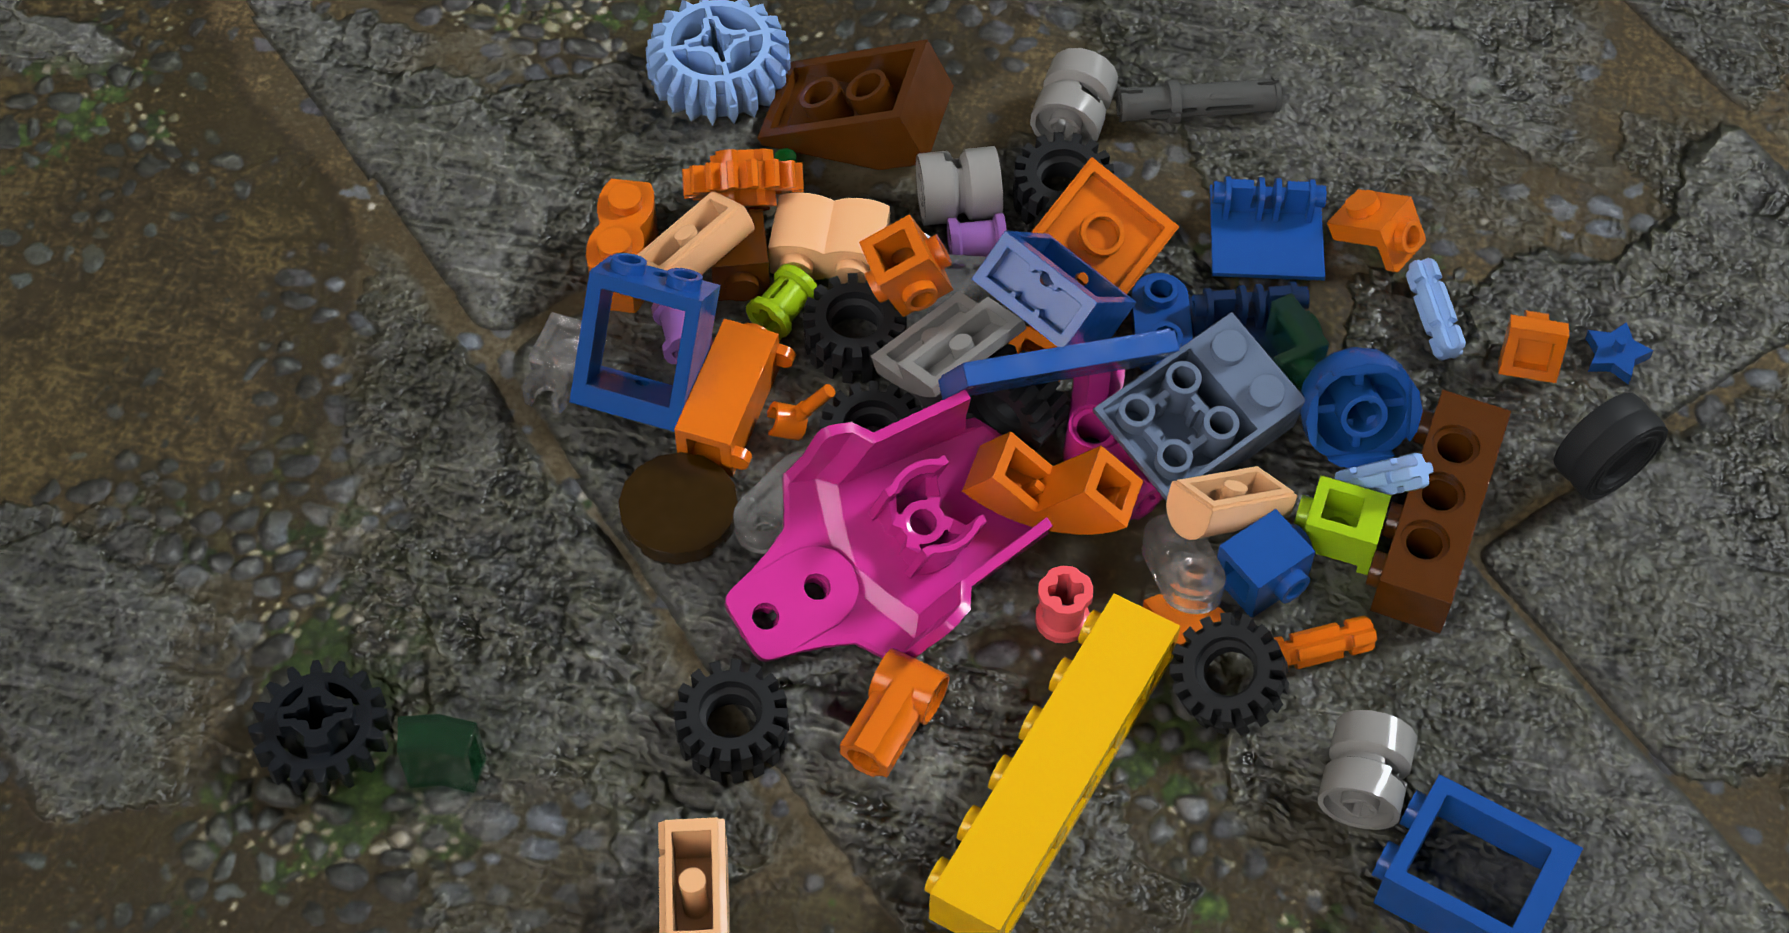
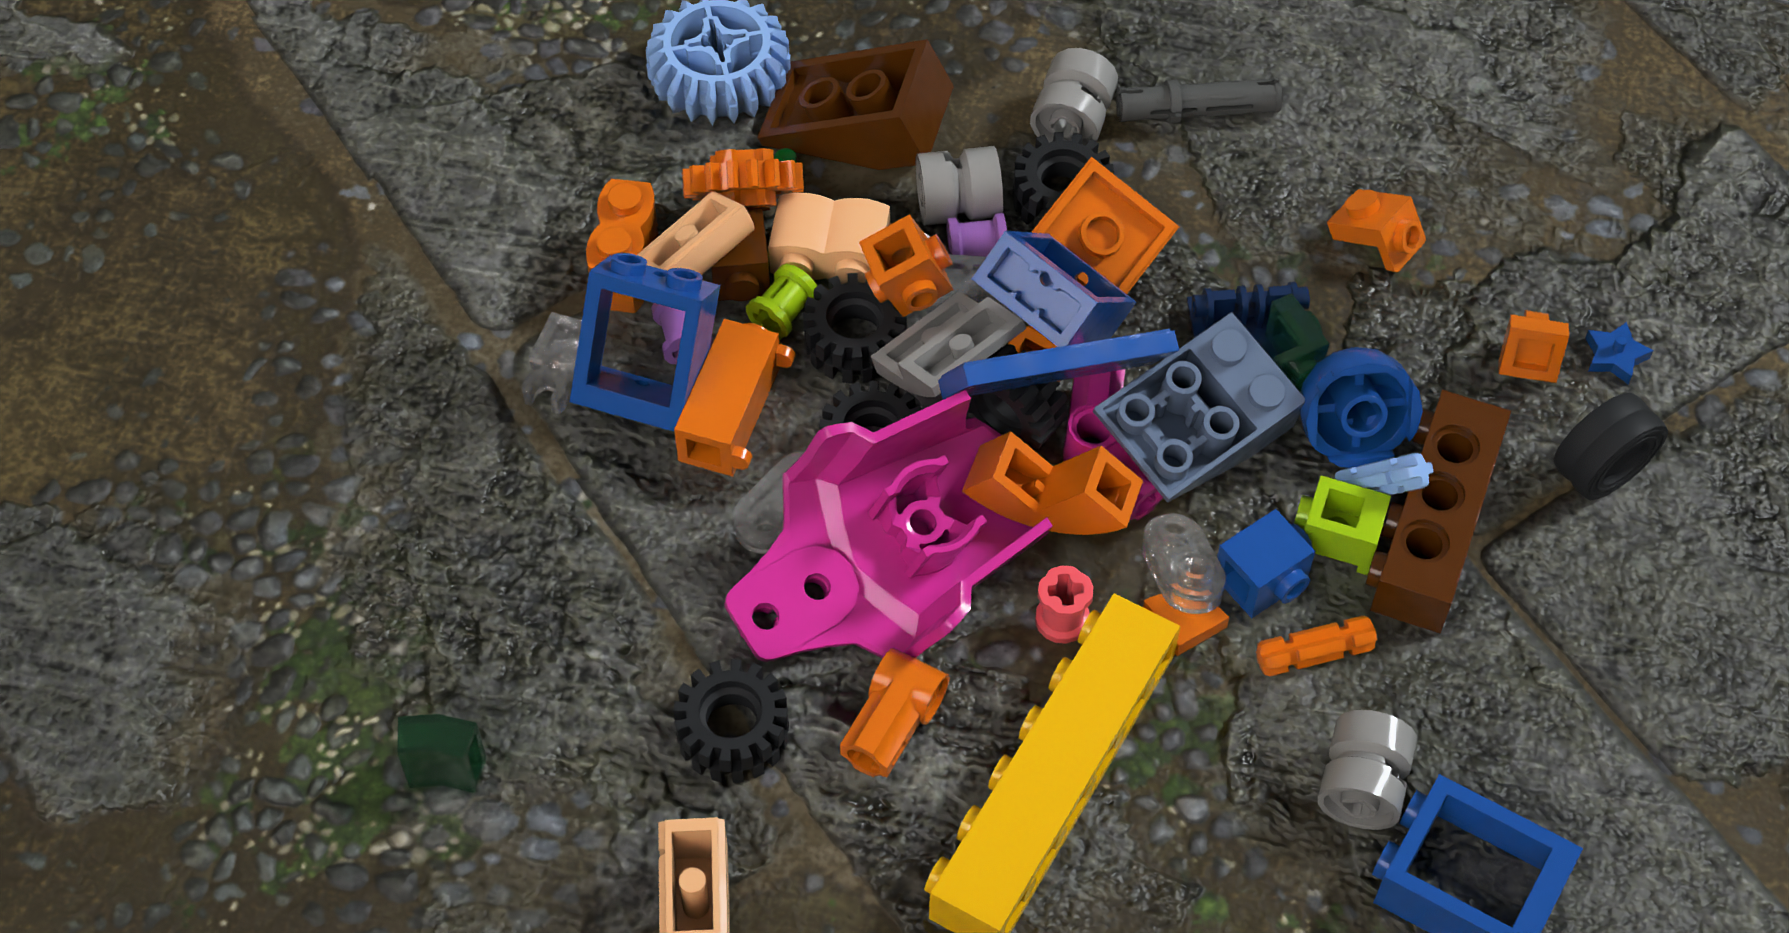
black gear [248,660,392,796] -> none
dark brown tile [618,452,739,565] -> none
orange hand [767,384,835,441] -> none
blue plate [1130,273,1193,372] -> none
light nougat brick [1166,466,1298,540] -> none
black tyre [1170,612,1289,735] -> none
blue hinge [1210,176,1327,281] -> none
light blue axle [1406,258,1466,361] -> none

